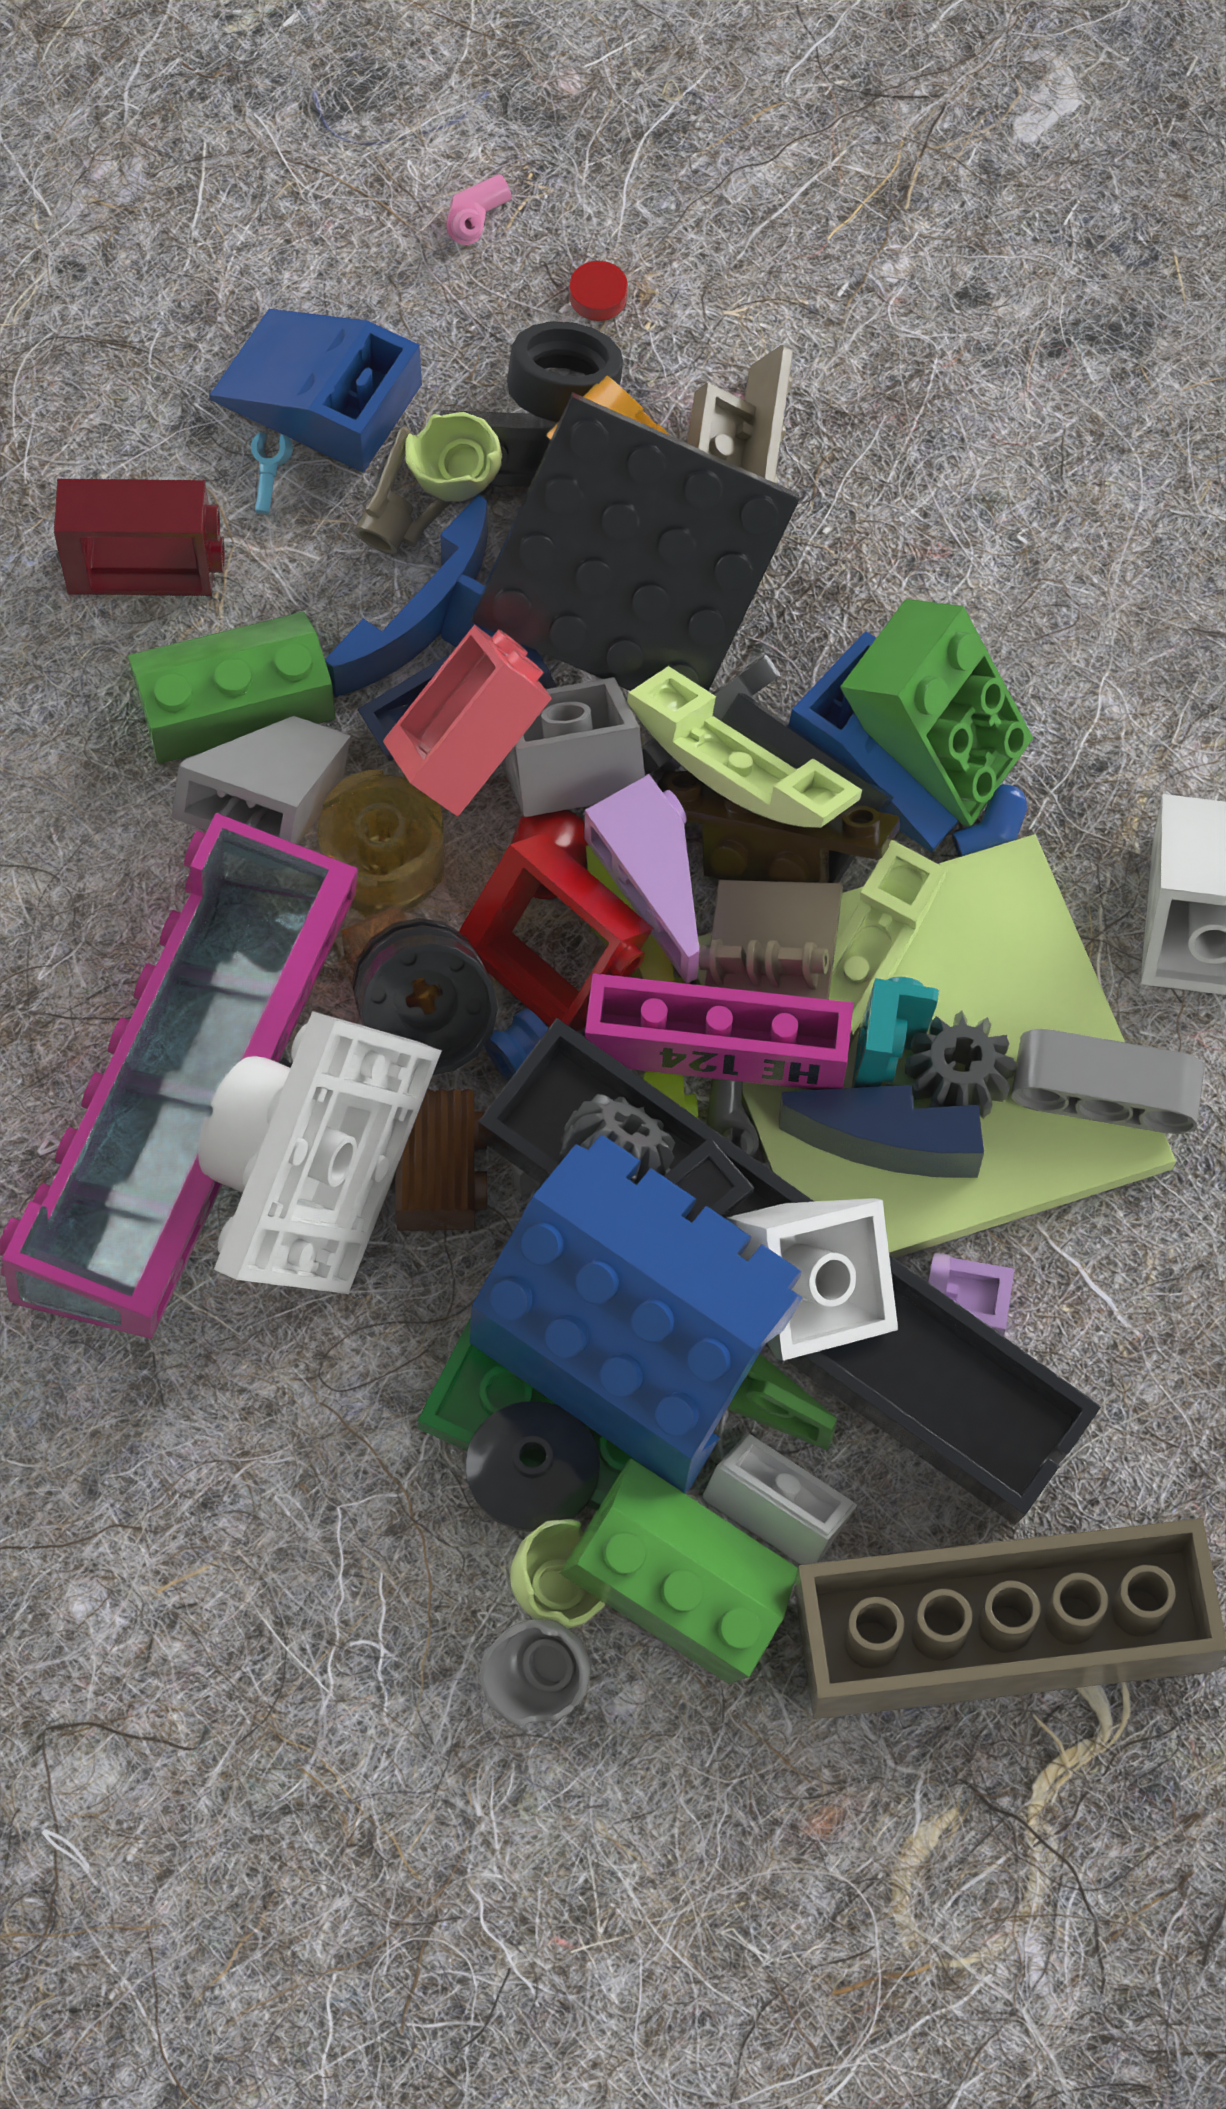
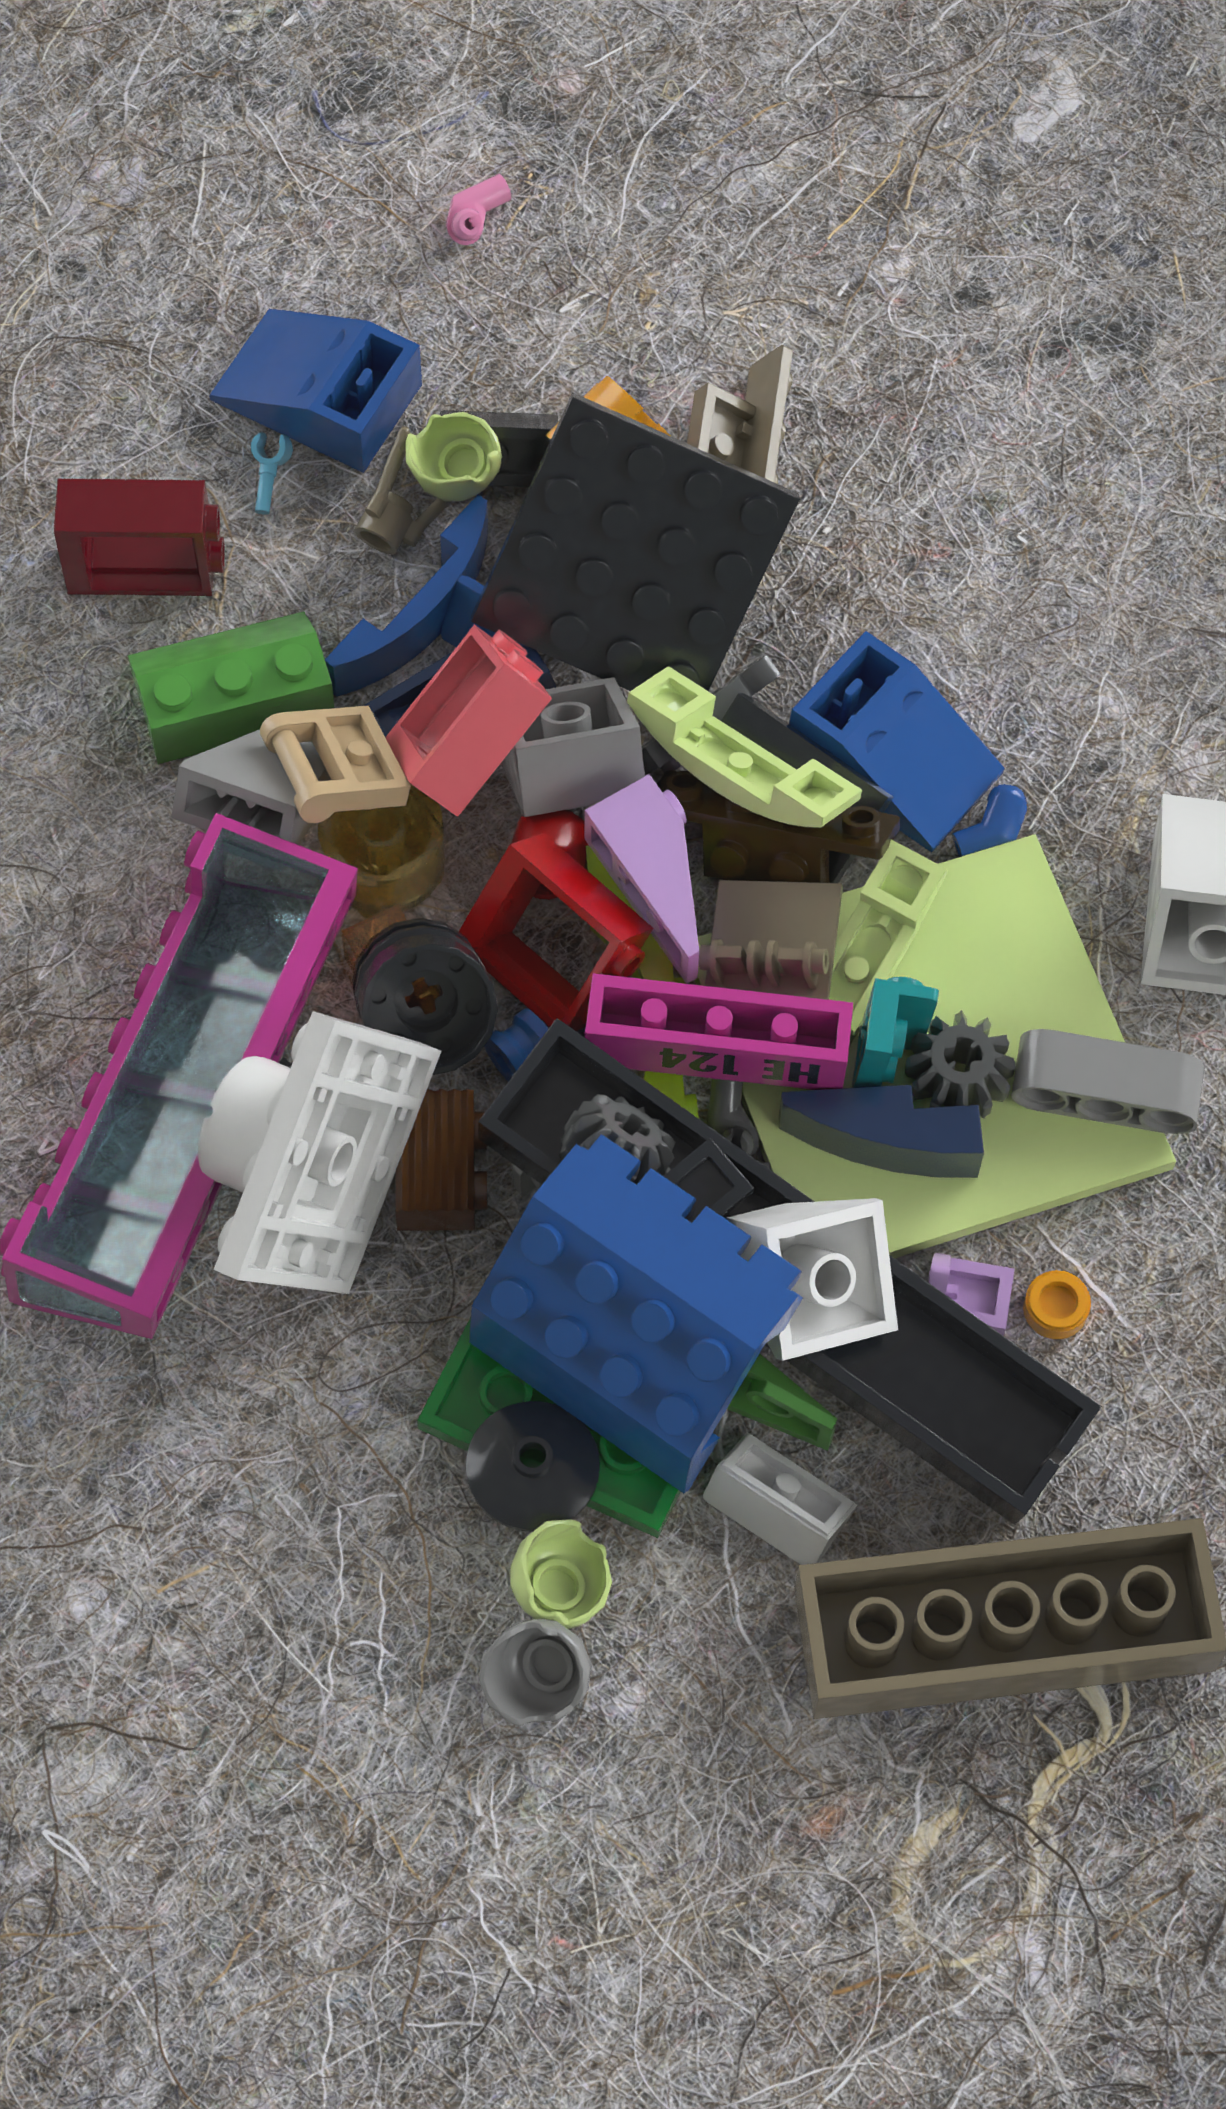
black tyre [507,321,623,423] -> none
bright green slope [559,1459,798,1684] -> none
red tile [570,261,628,321] -> none
bright green slope [840,599,1033,827] -> none
none -> tan plate [260,705,411,823]
none -> light orange tile [1023,1270,1091,1339]

